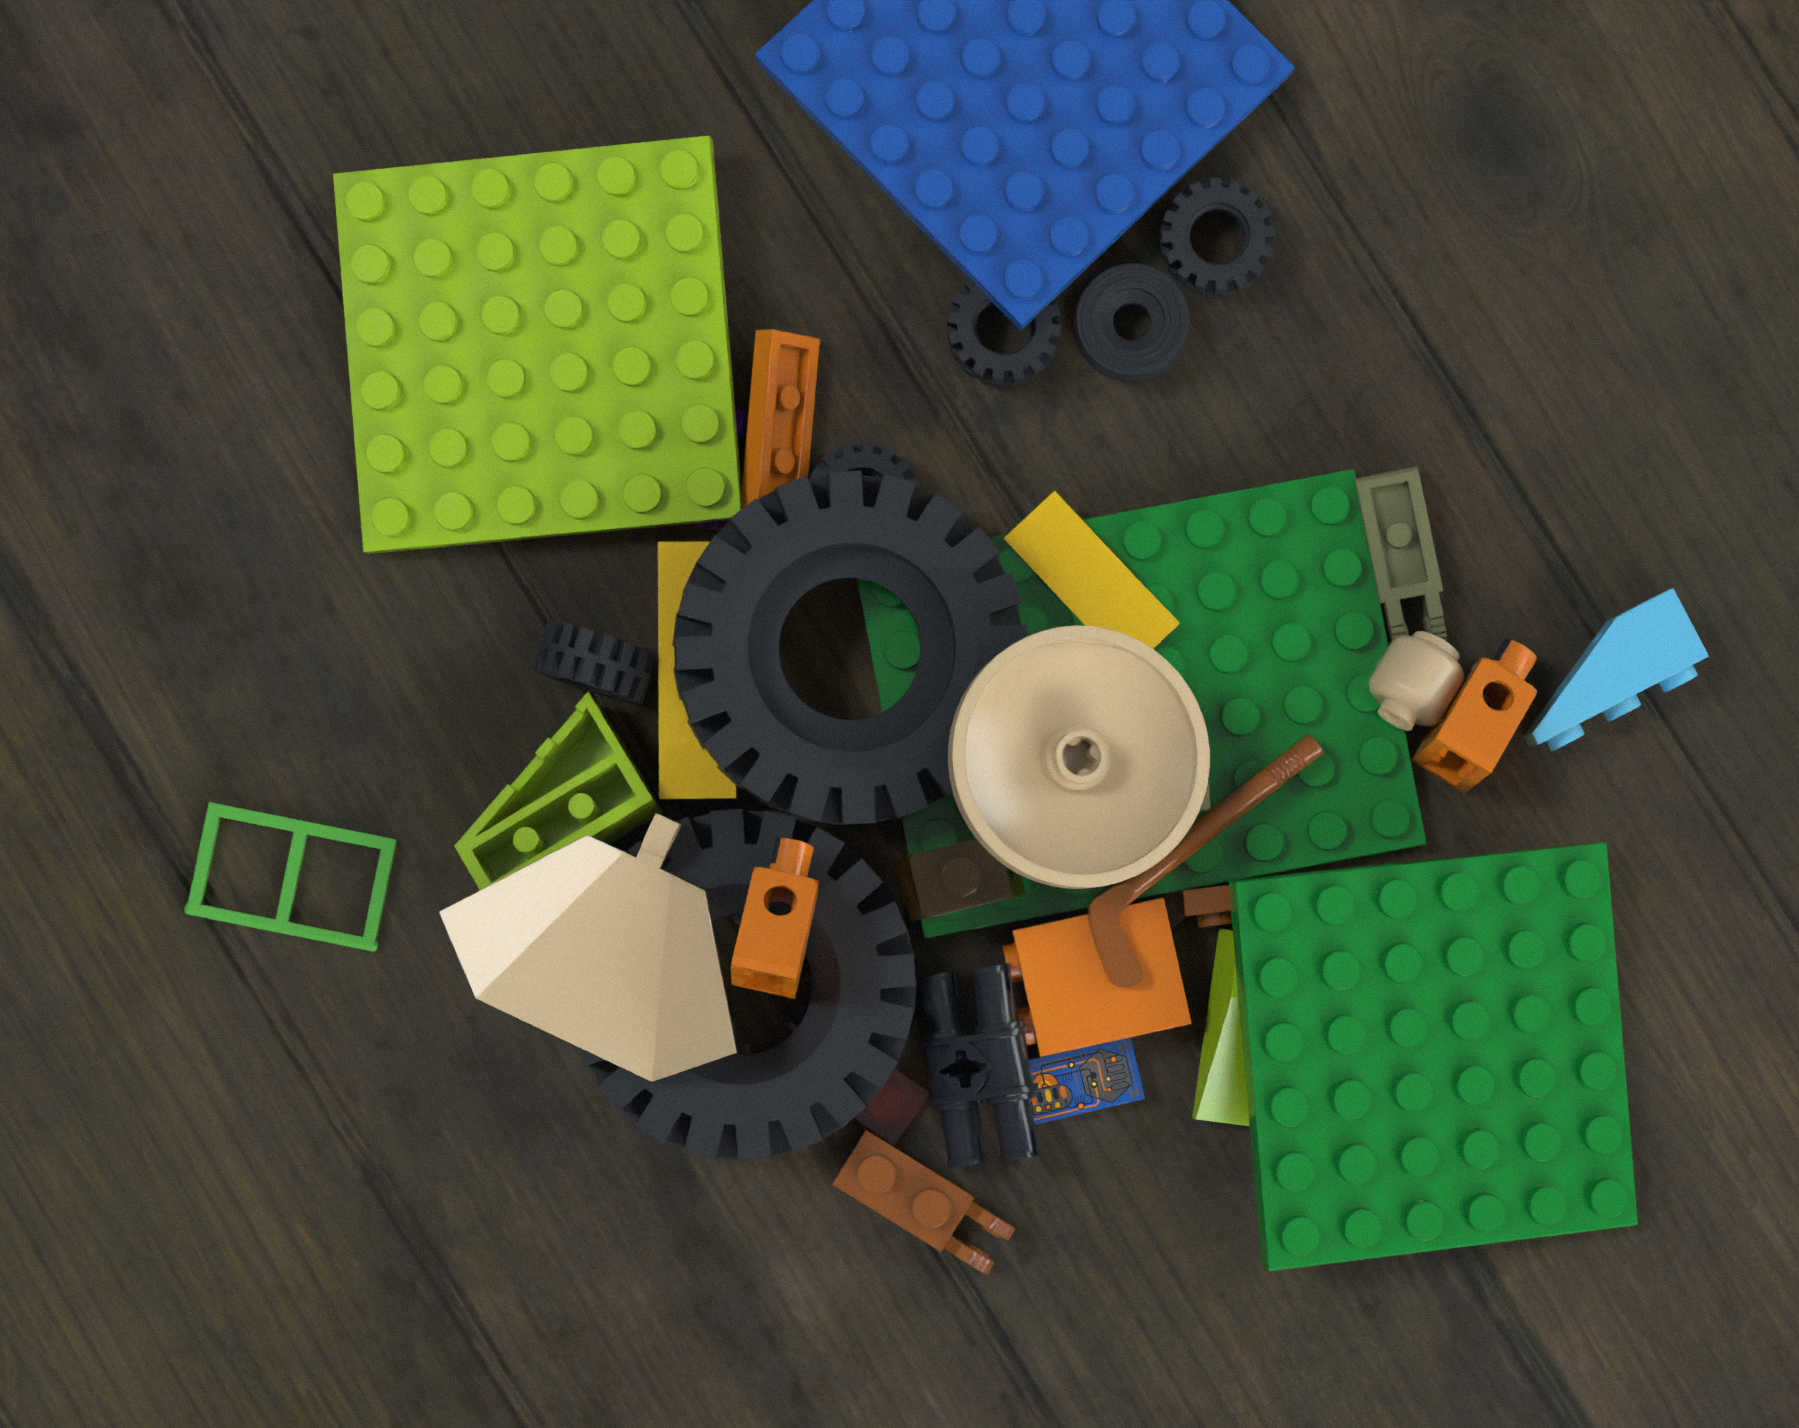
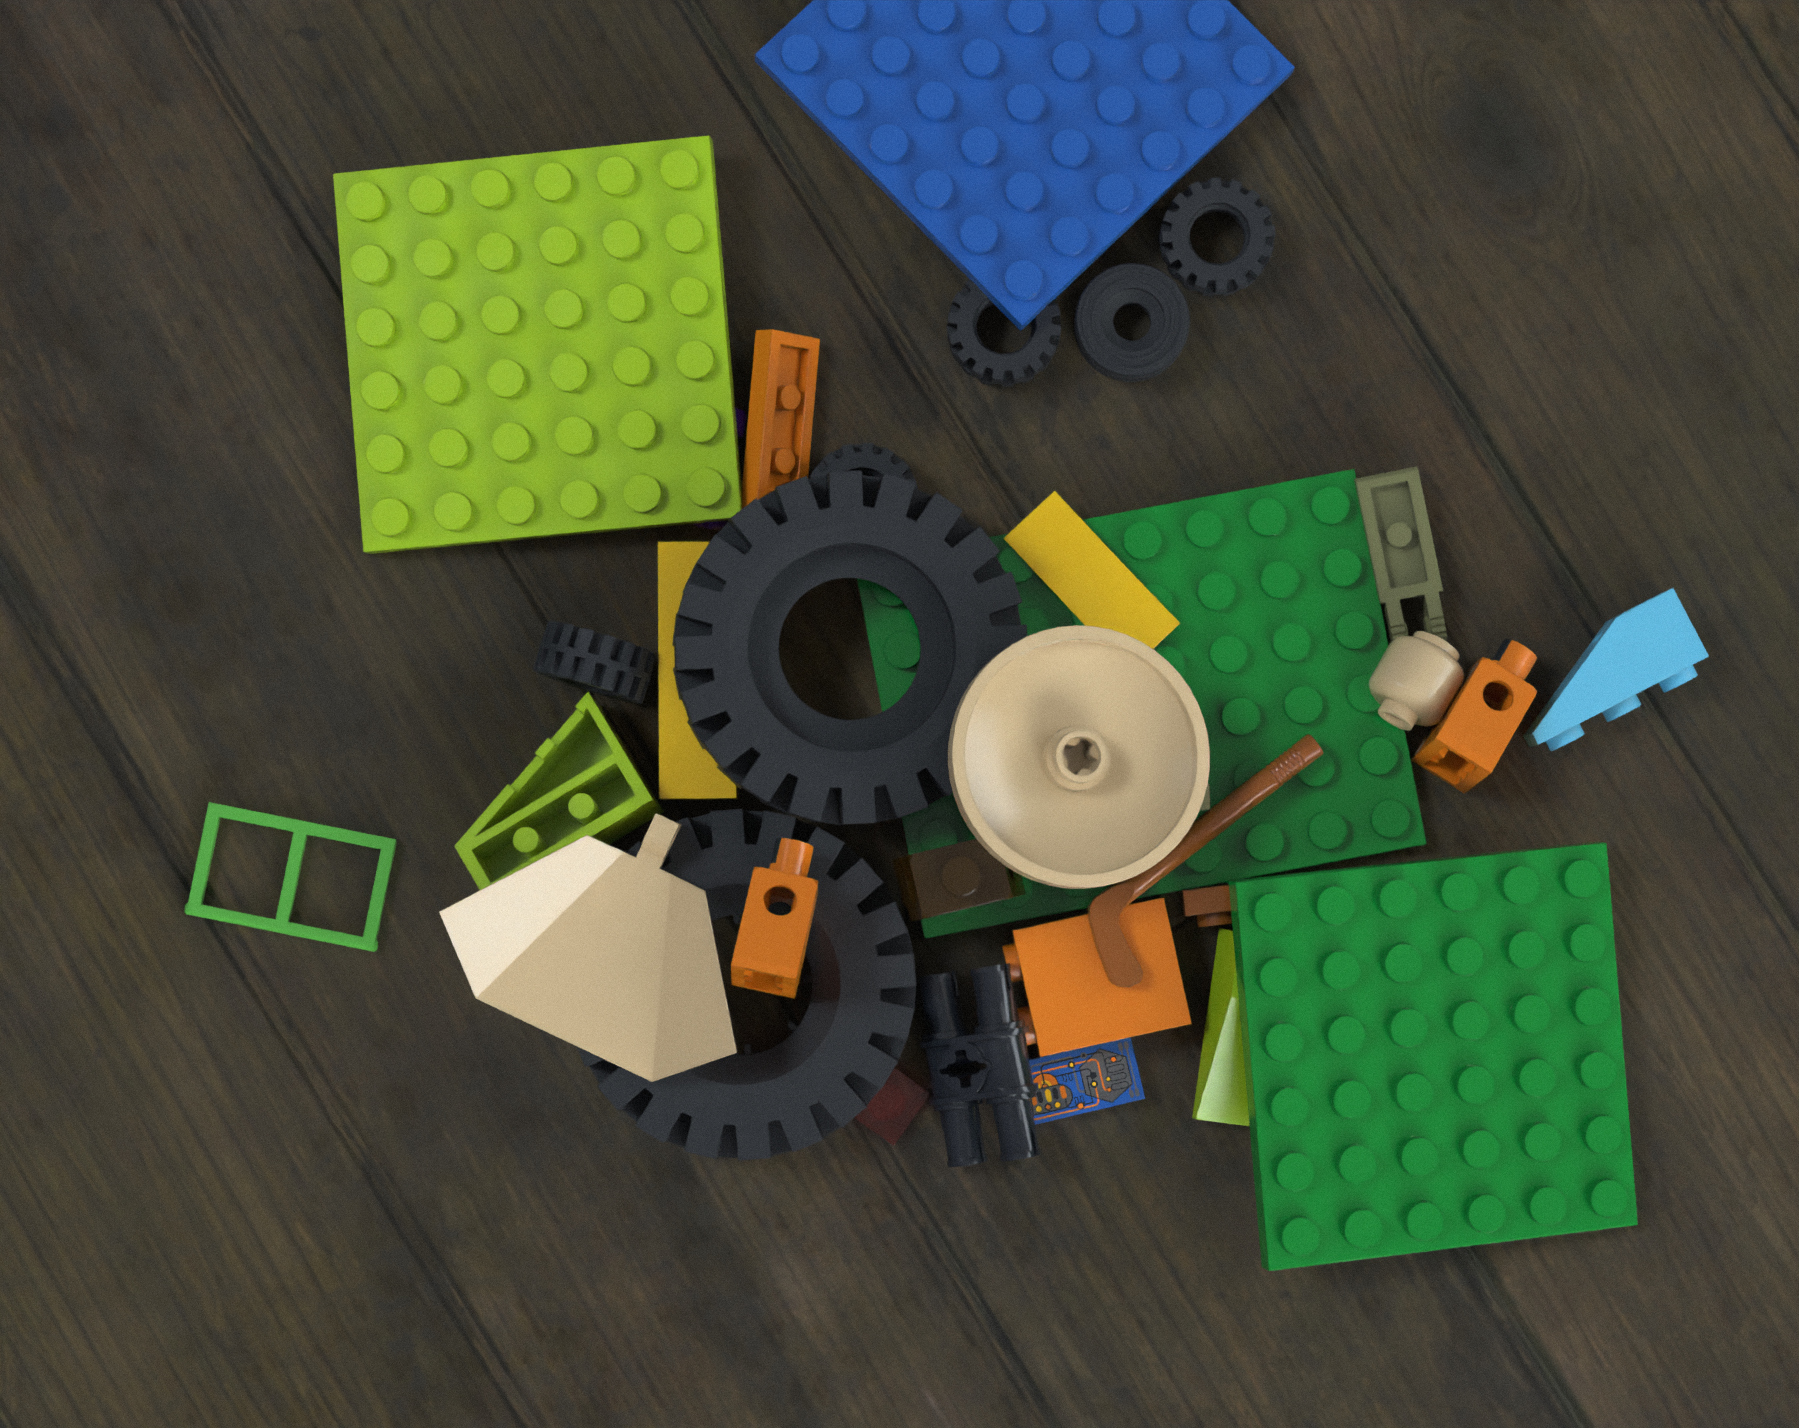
dark orange hinge [832,1129,1016,1274] -> none

